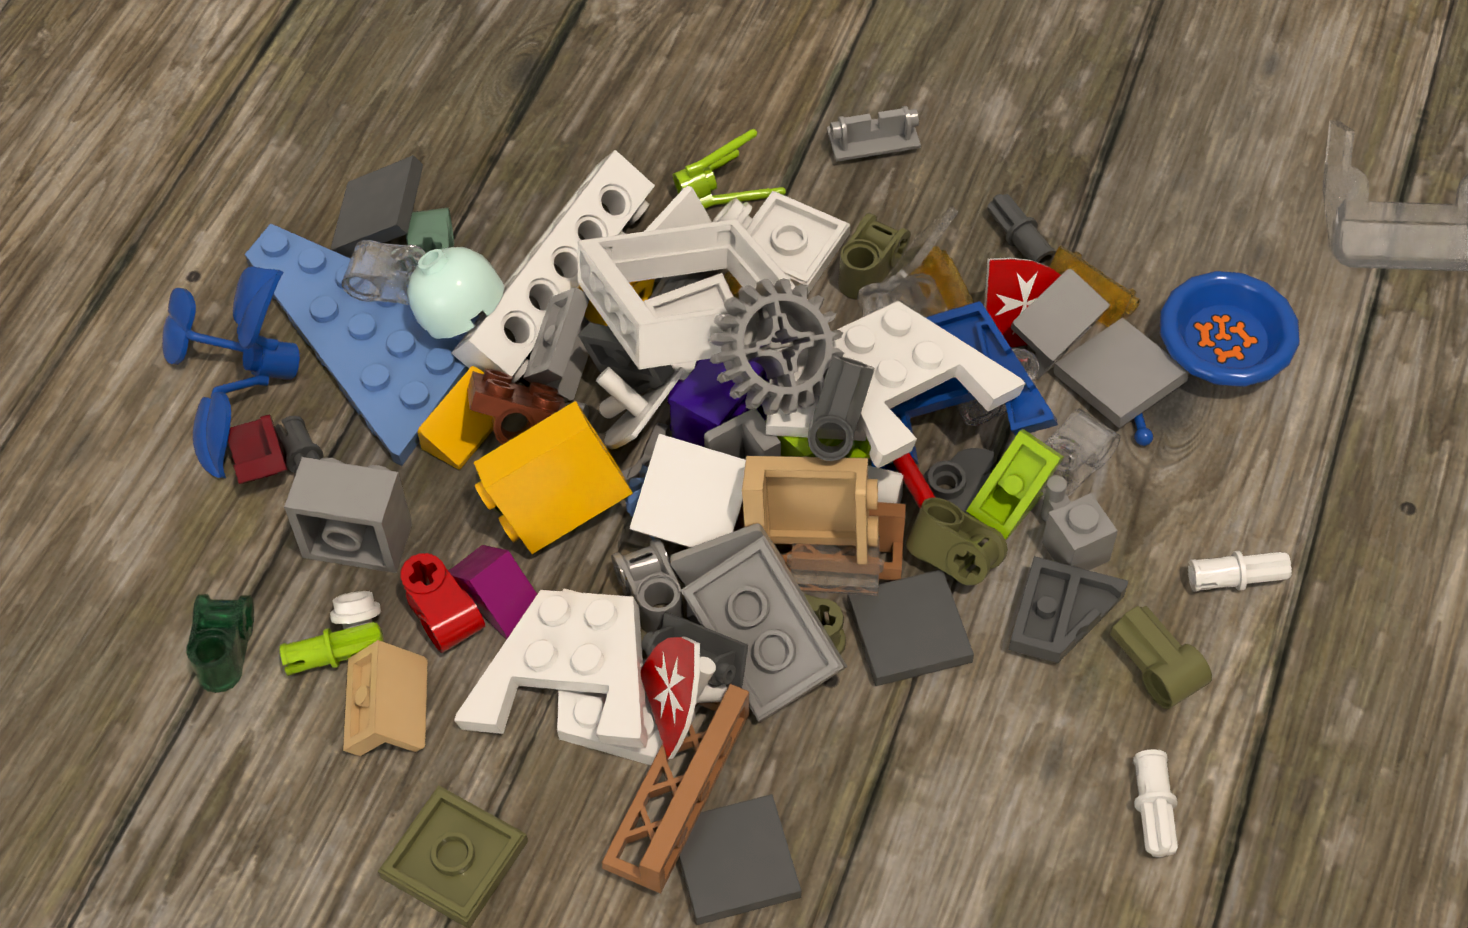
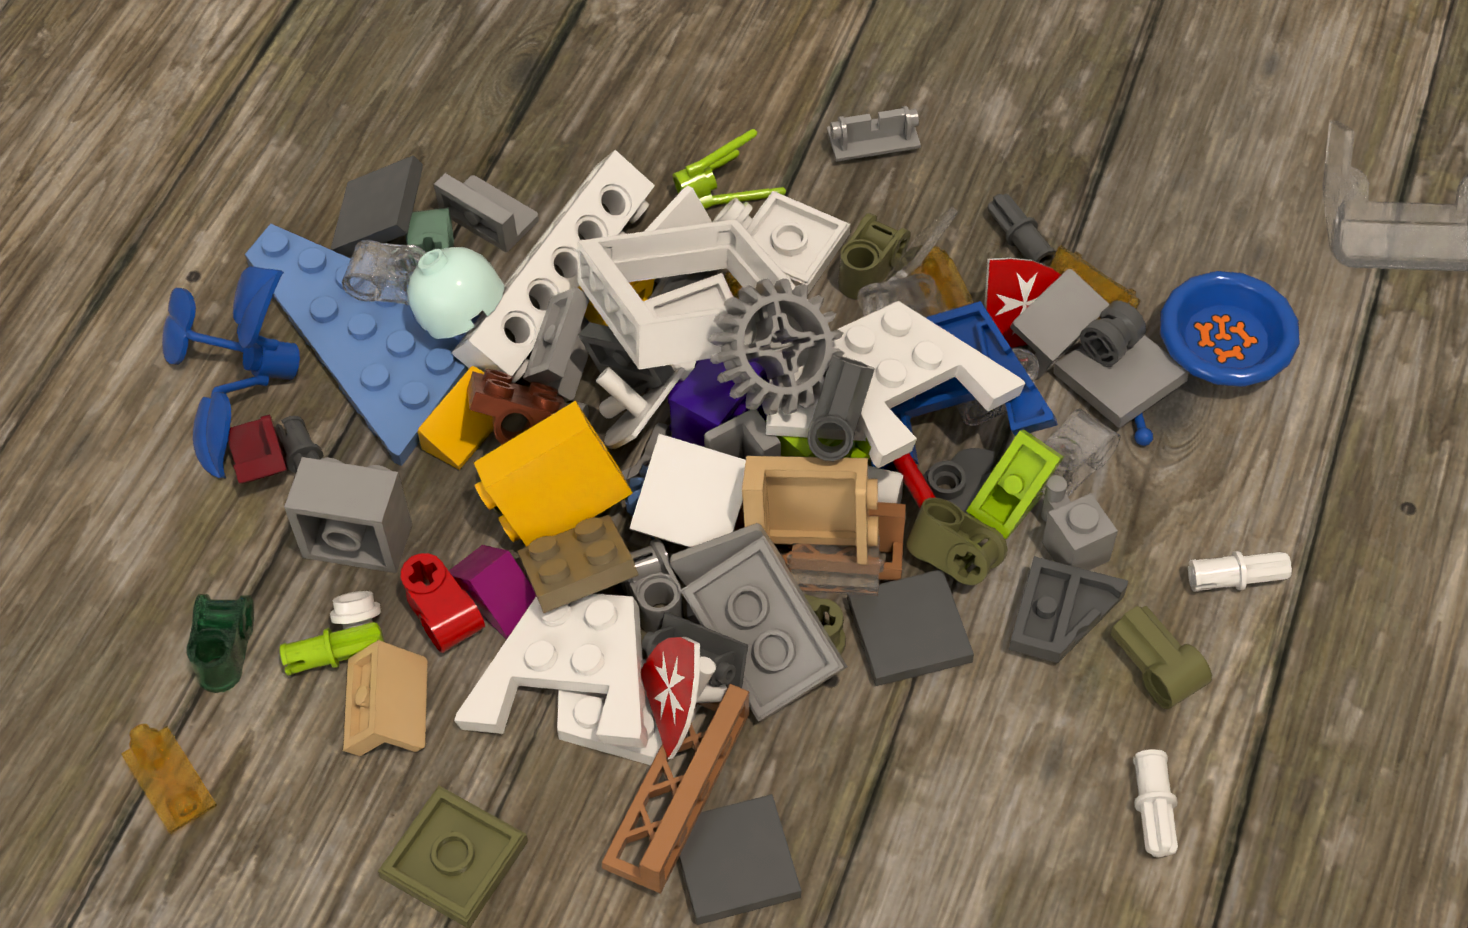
none -> clear yellow hinge [121,724,217,834]
none -> light grey panel [434,173,539,253]
none -> dark tan plate [517,514,639,613]
none -> dark grey wheel [1080,301,1147,366]

